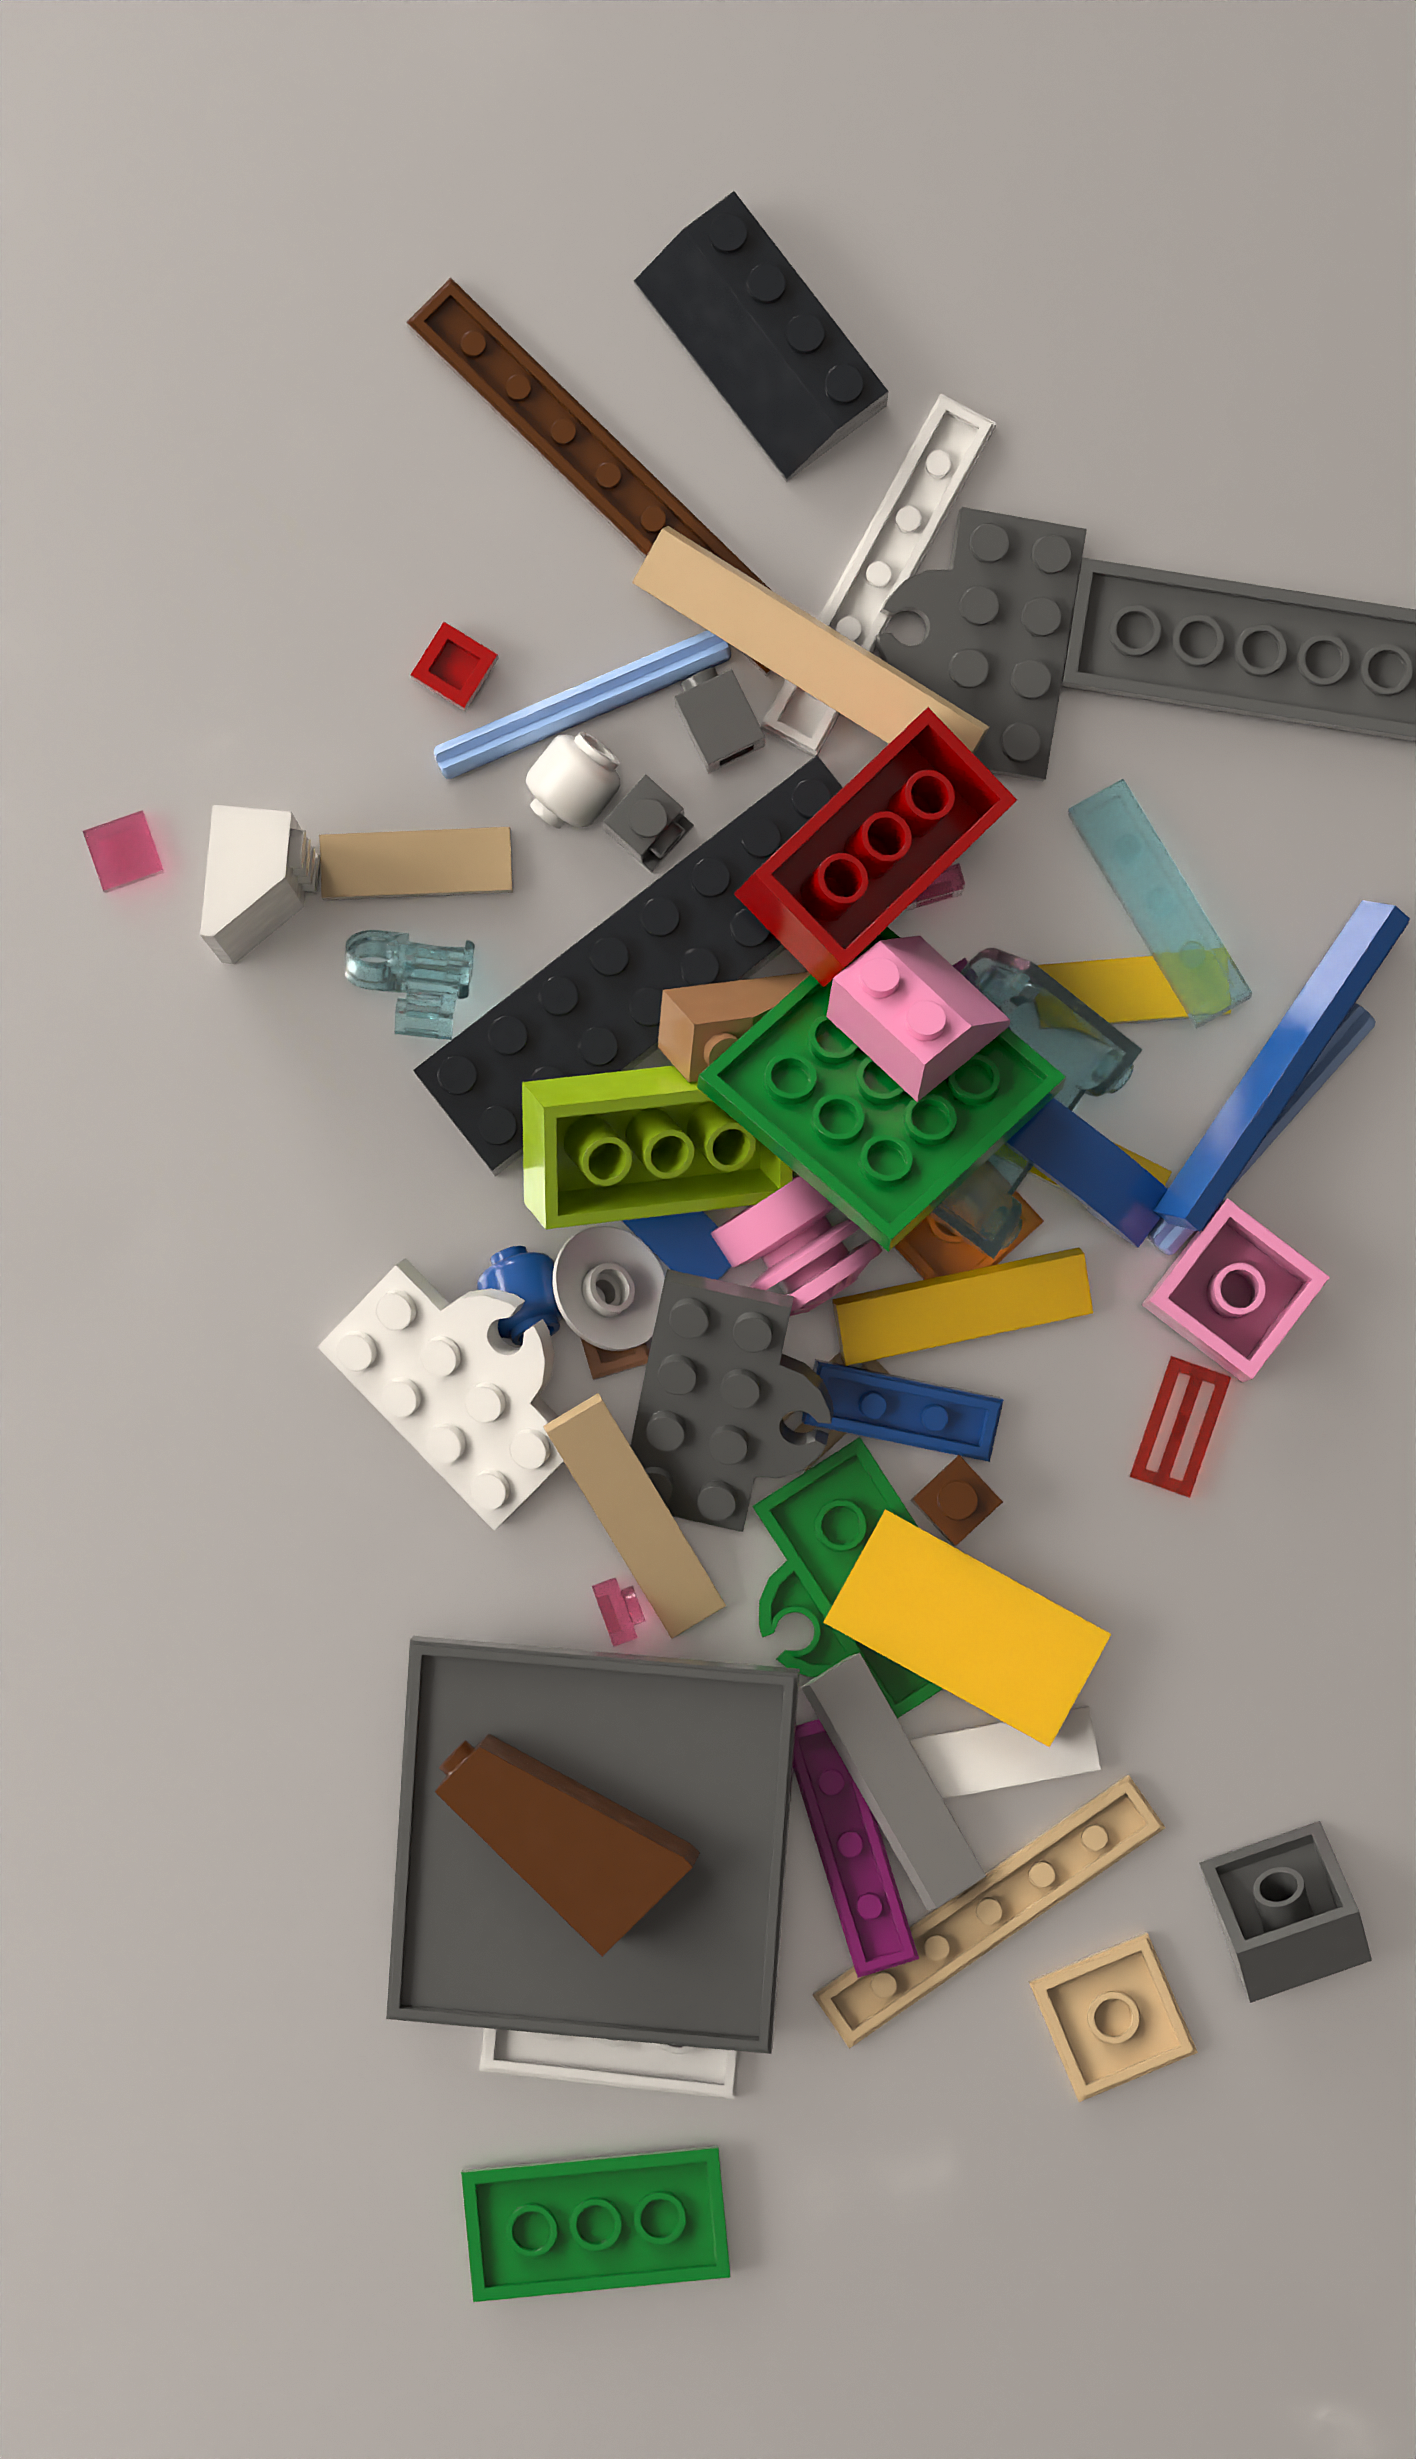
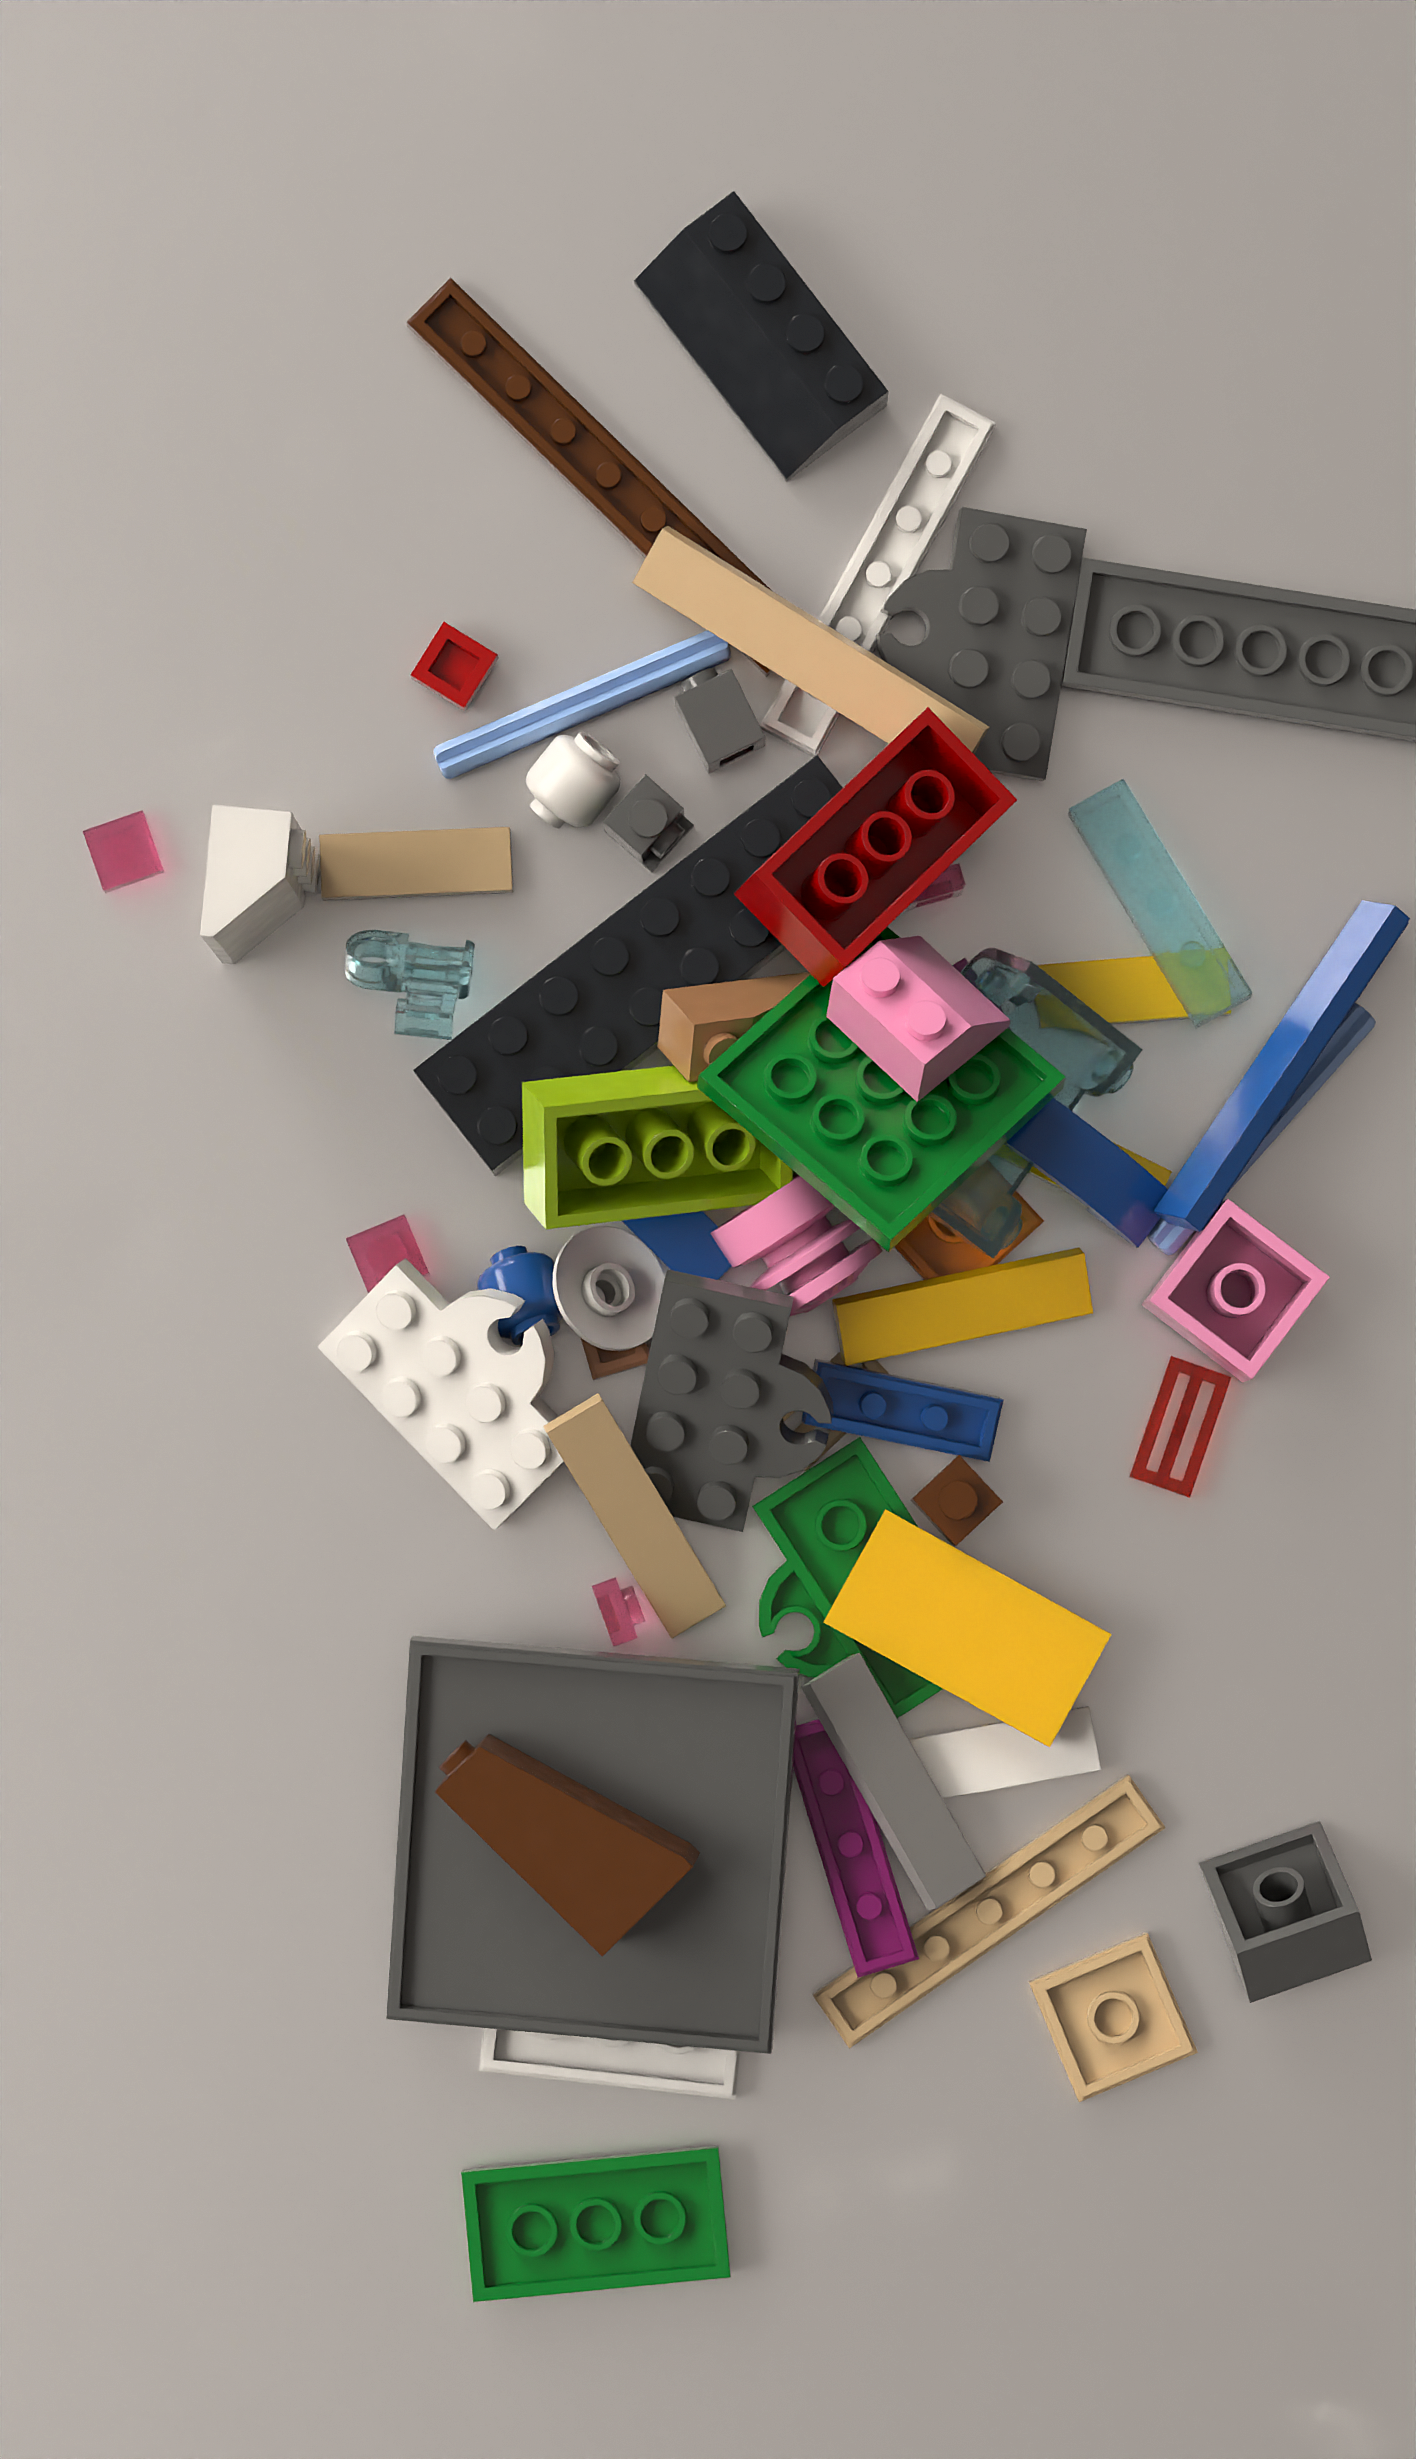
none -> clear pink plate [346,1214,430,1293]

